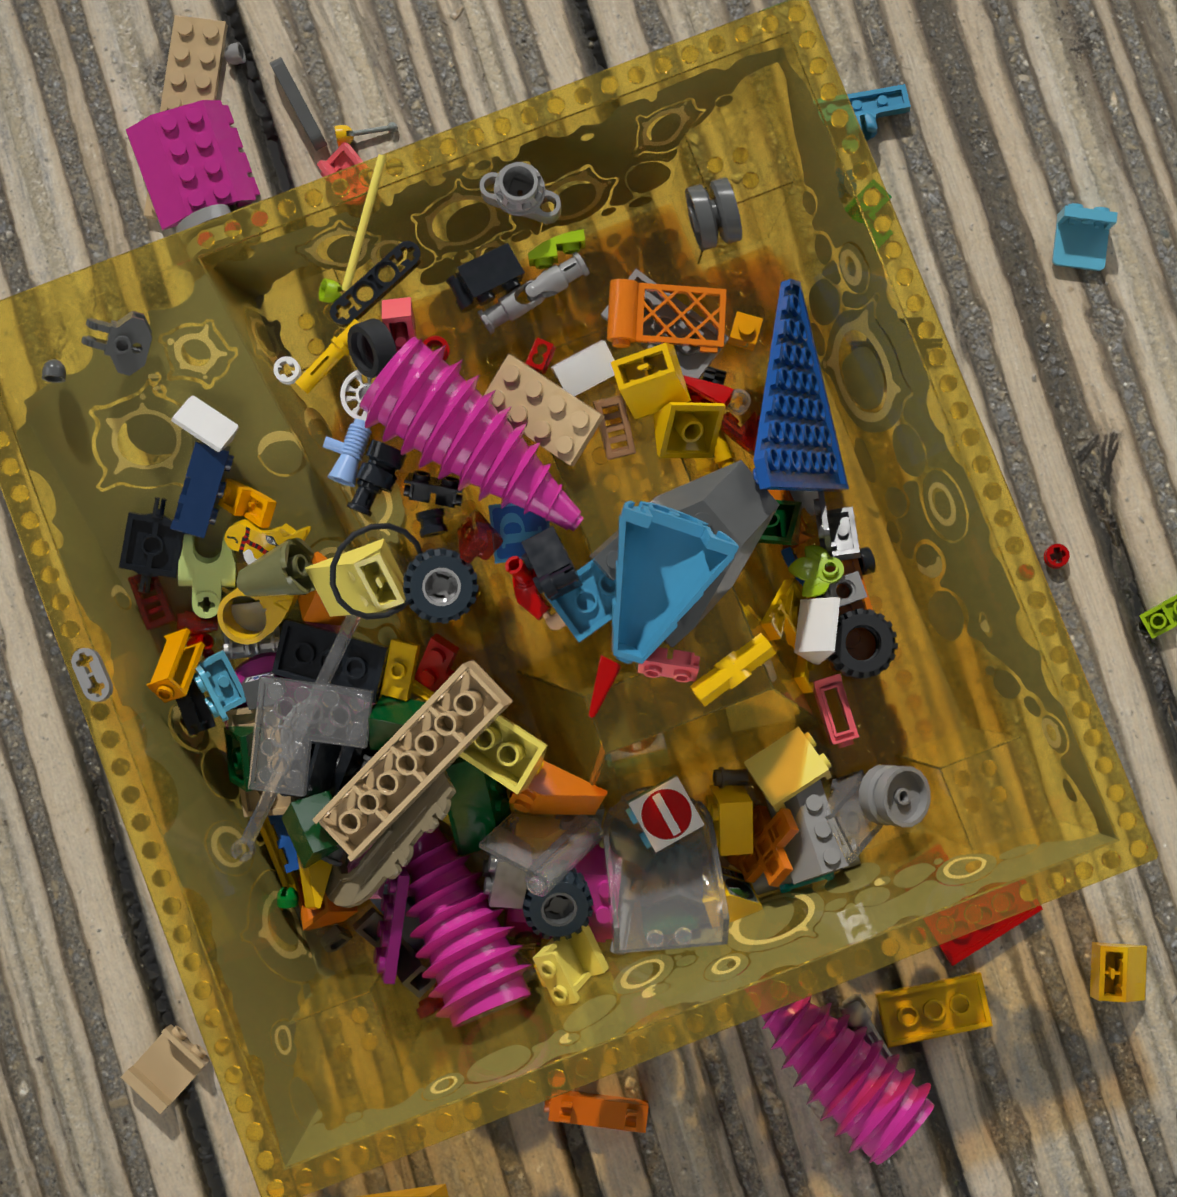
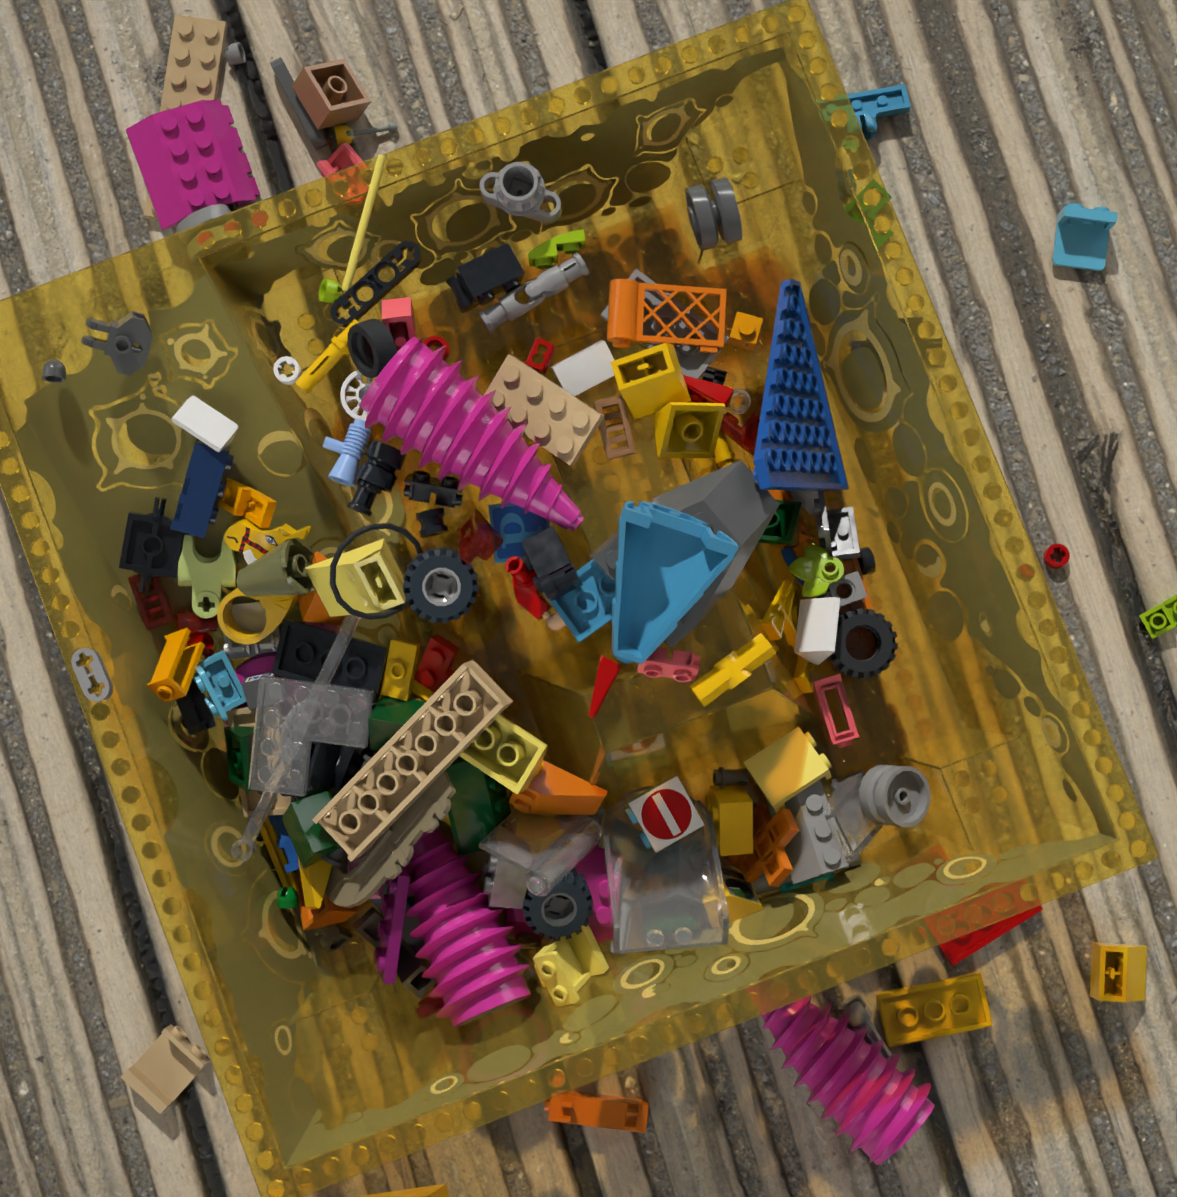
none -> medium nougat brick [292,58,371,130]

